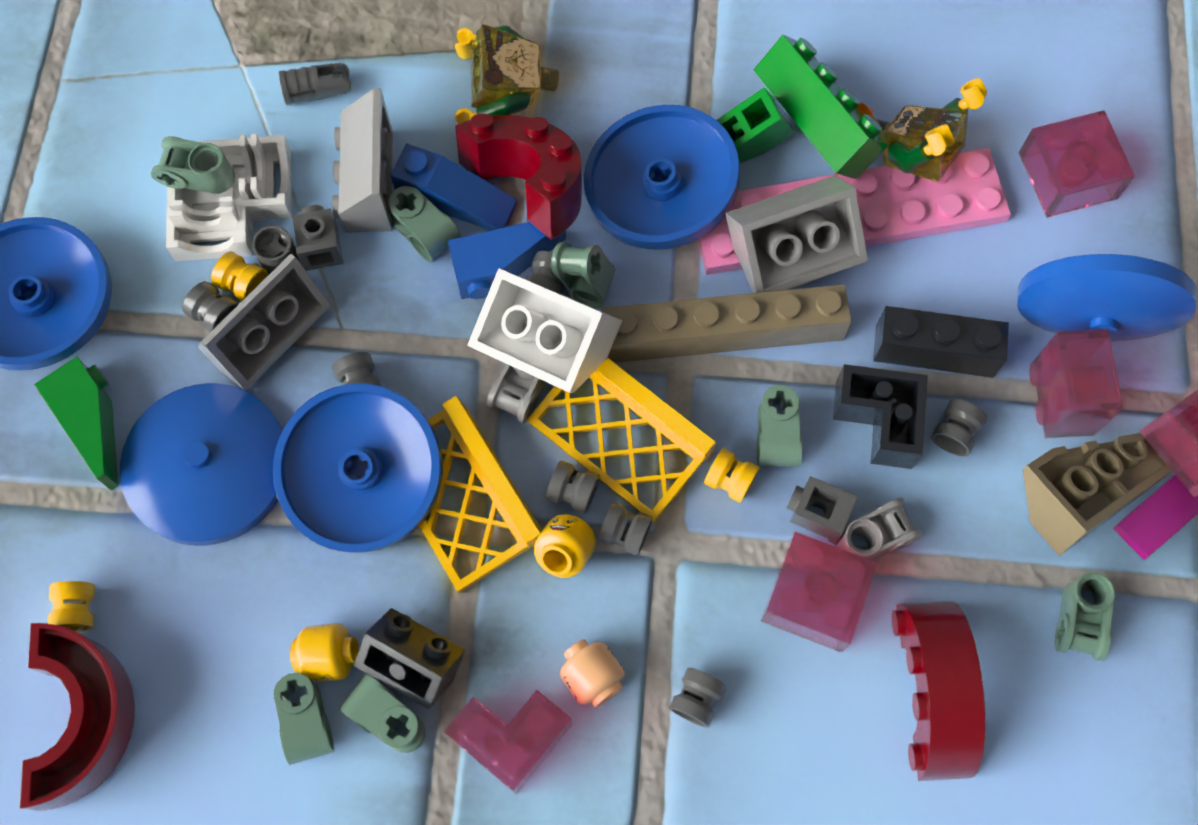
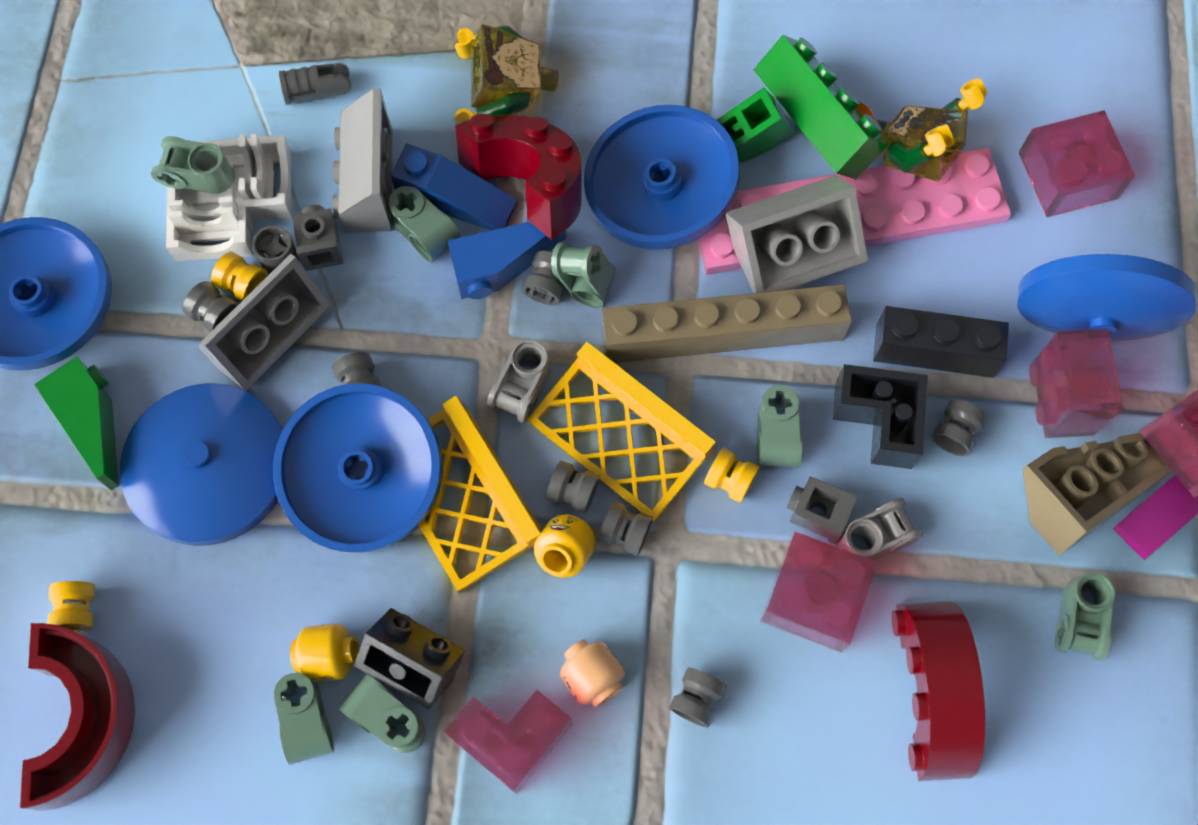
white slope [467,269,623,393] -> none

